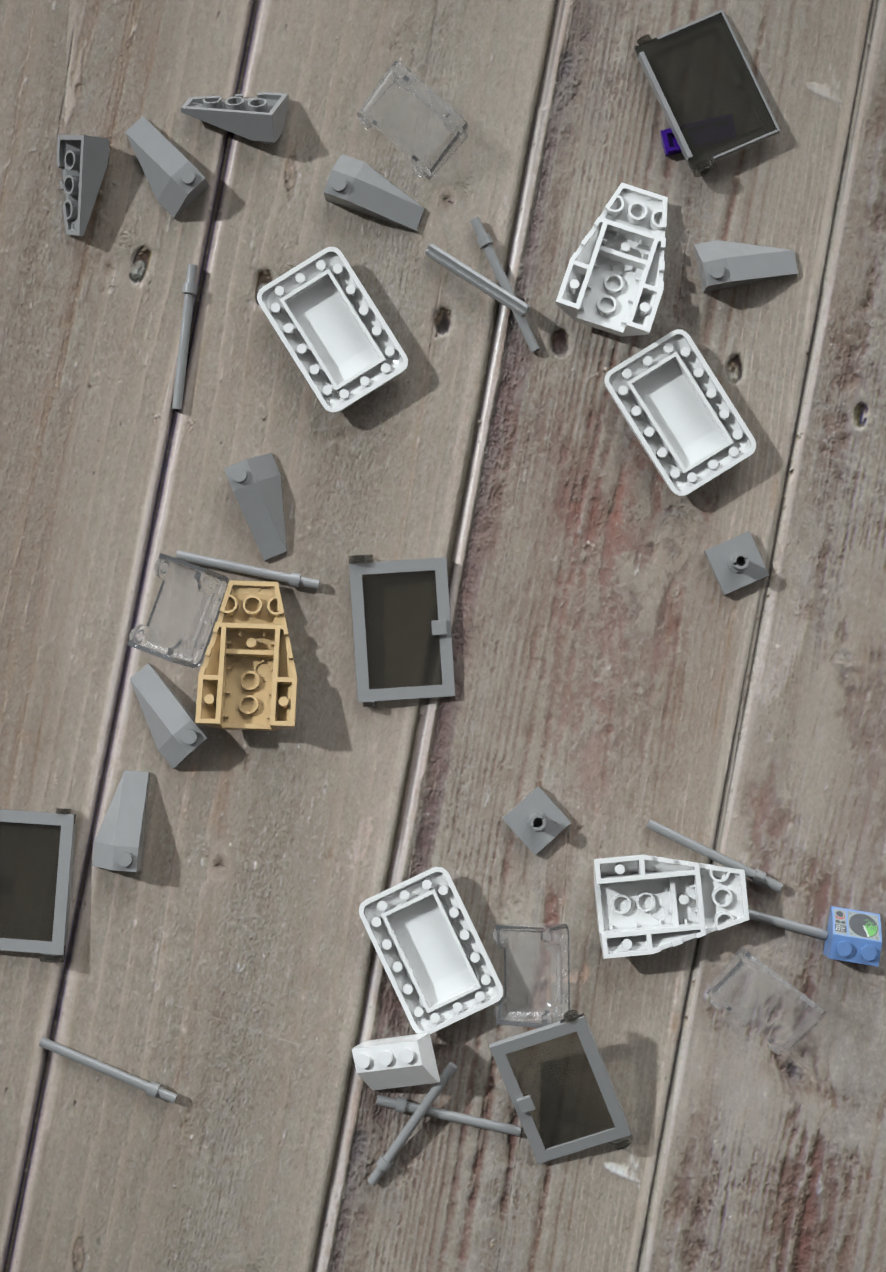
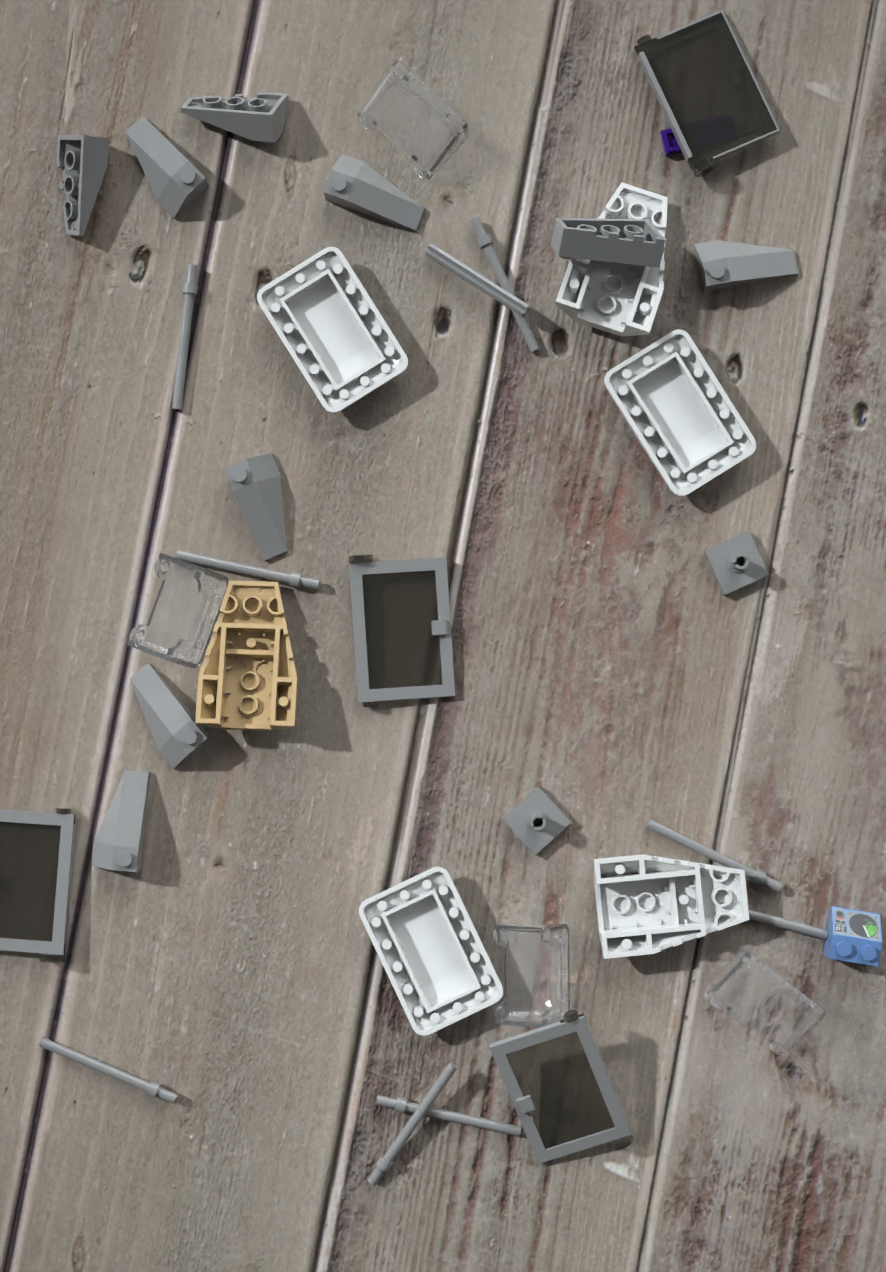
white slope [352,1032,440,1090] -> none
none -> light grey wedge [551,218,665,268]

